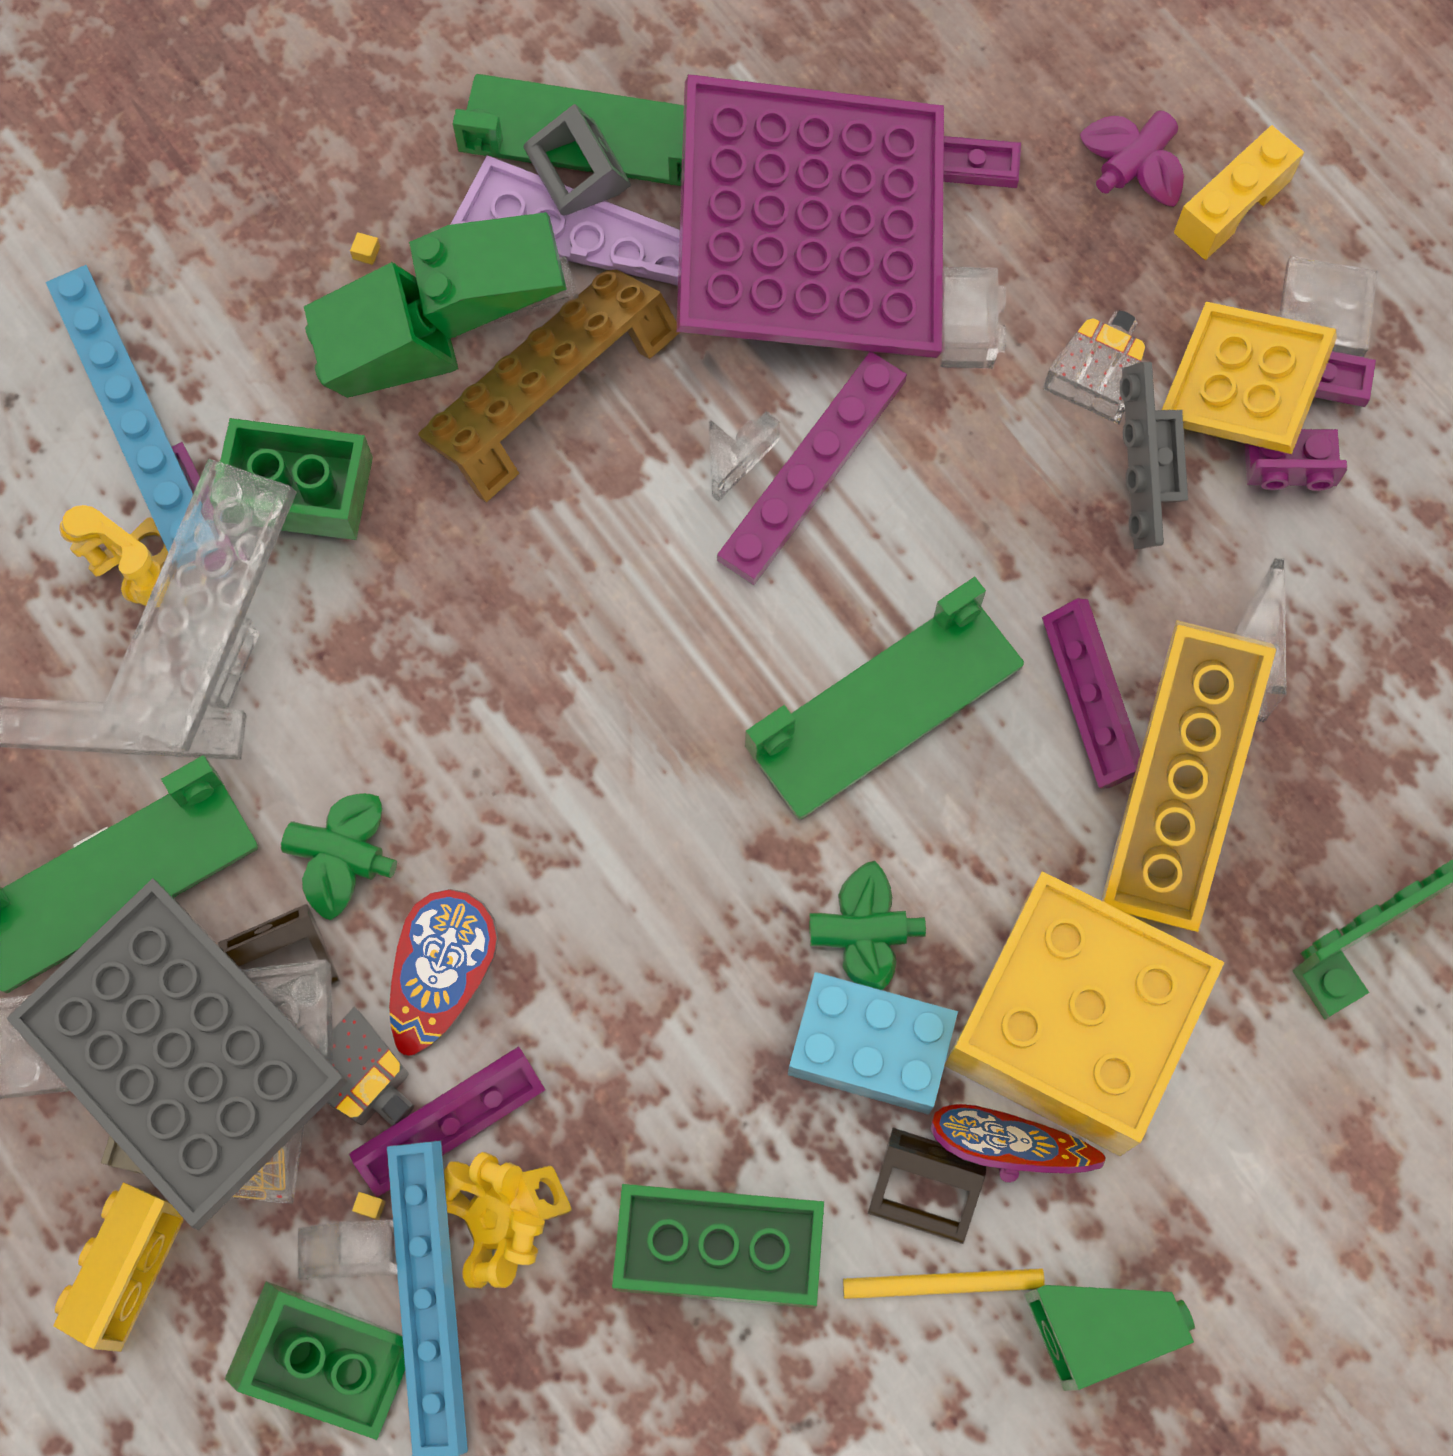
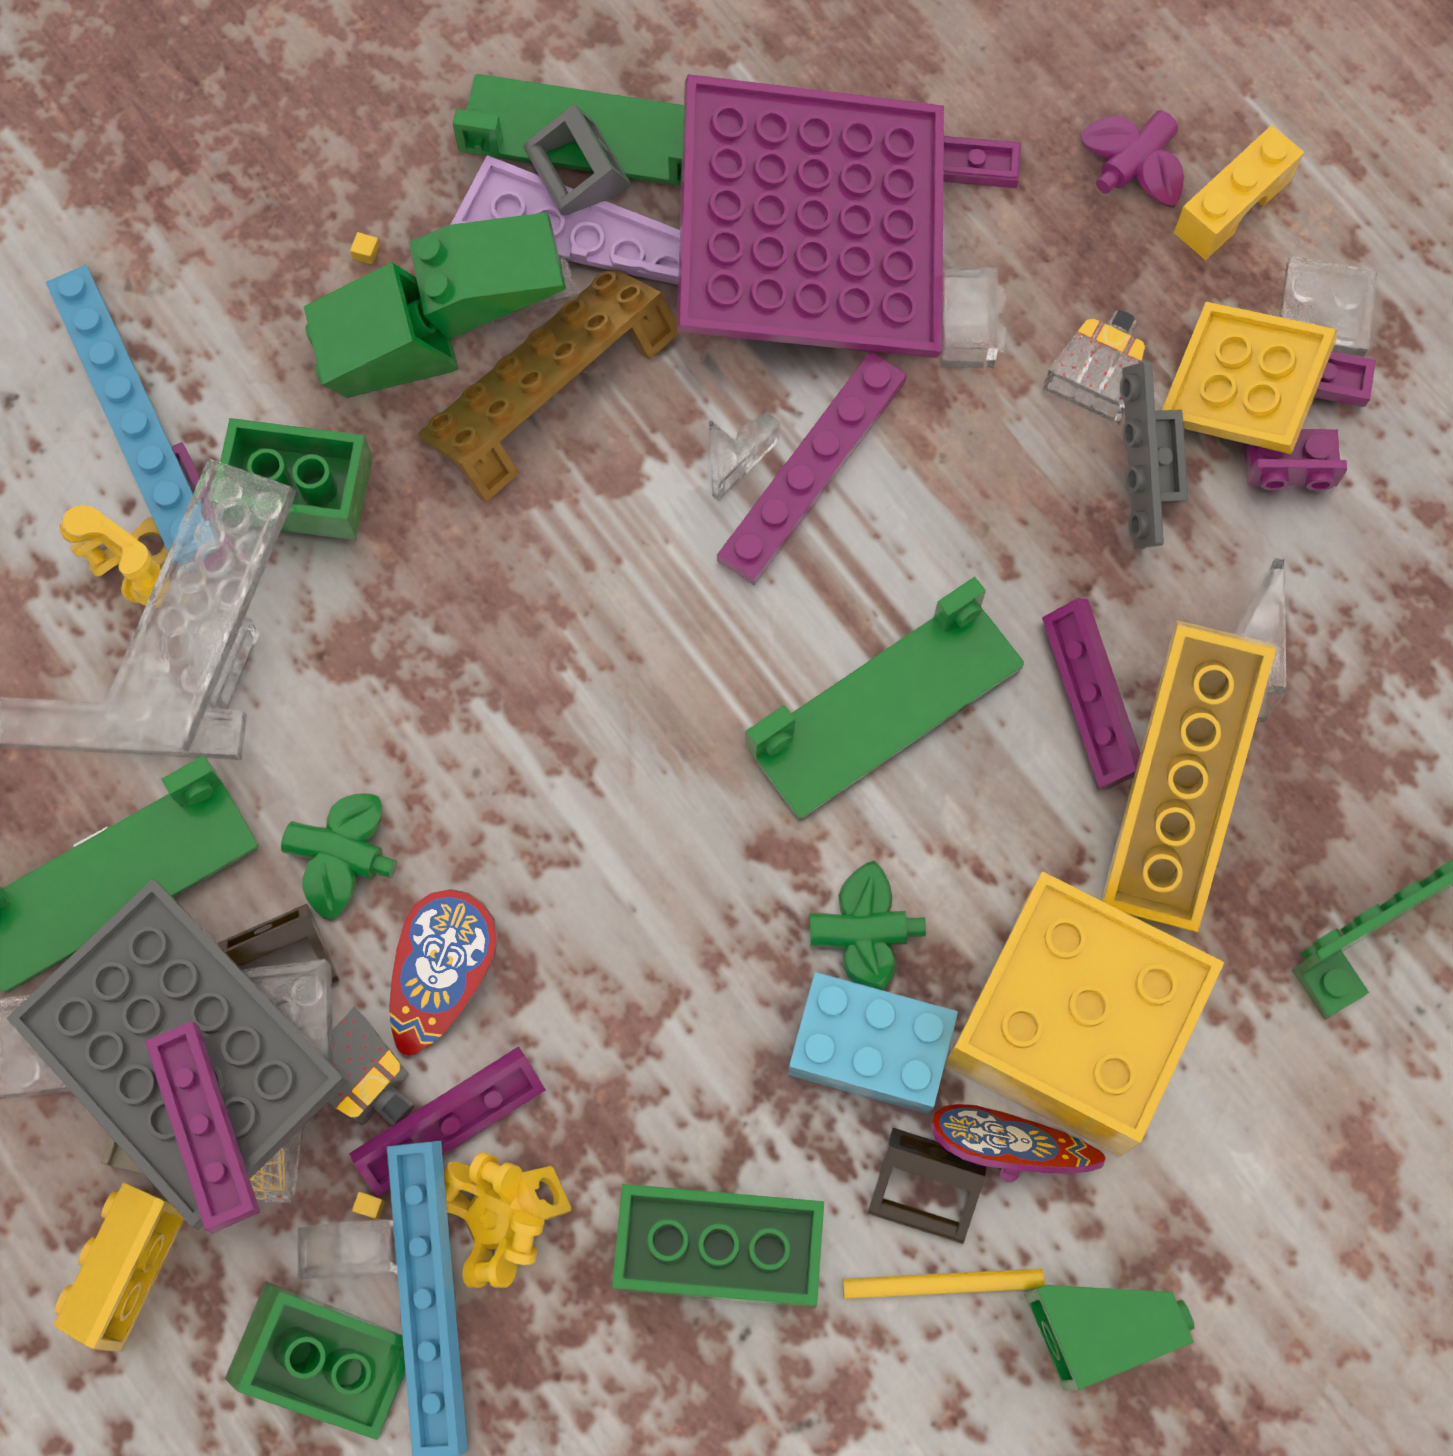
none -> magenta plate [145,1021,260,1234]

